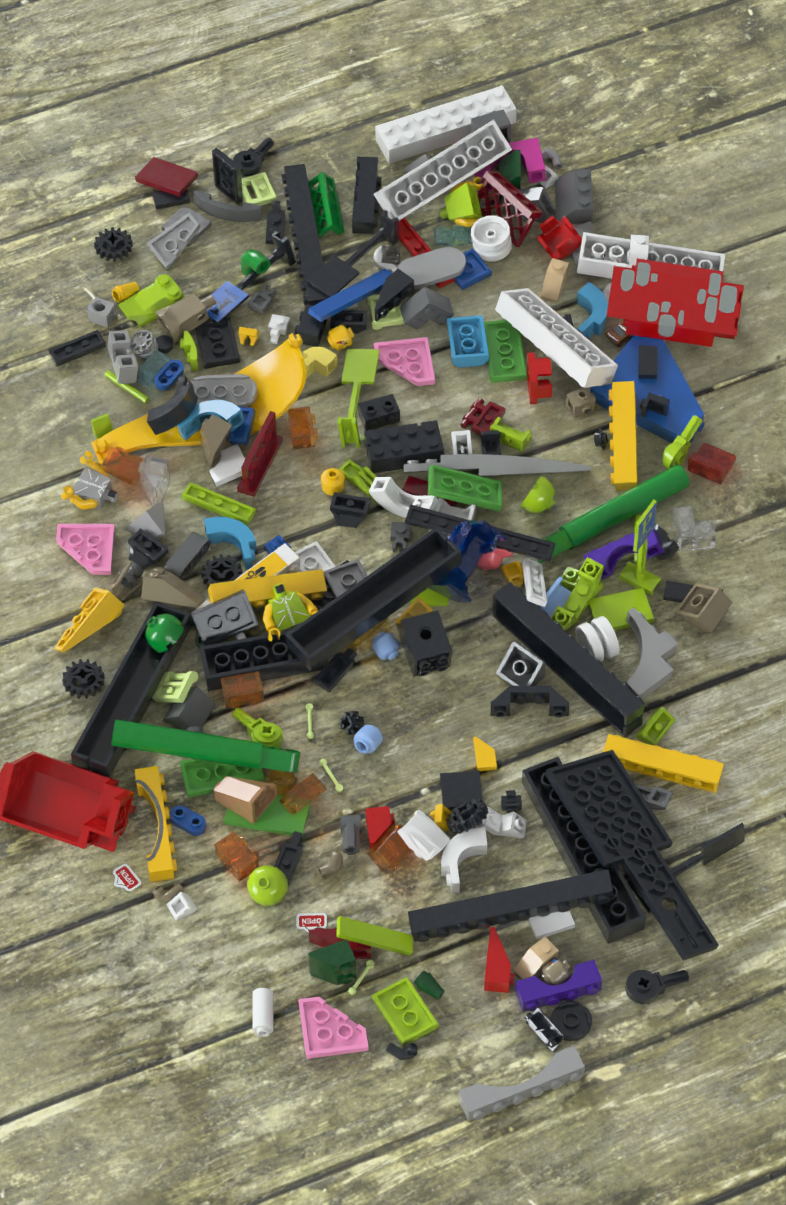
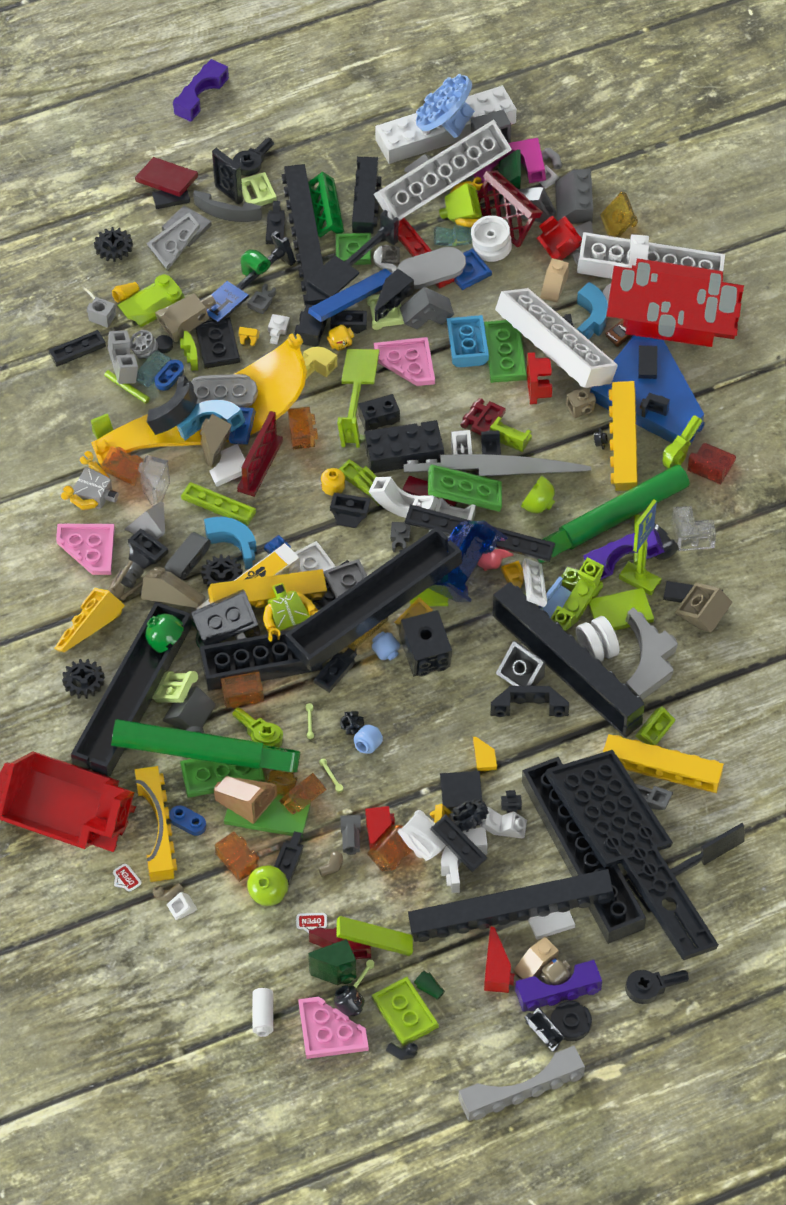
none -> dark purple arch [173,59,229,122]
none -> black head [334,985,365,1016]
none -> bright green tile [336,233,371,265]
none -> light blue bracket [416,74,475,138]
none -> black tile [431,814,488,873]
none -> clear yellow tile [600,192,638,238]

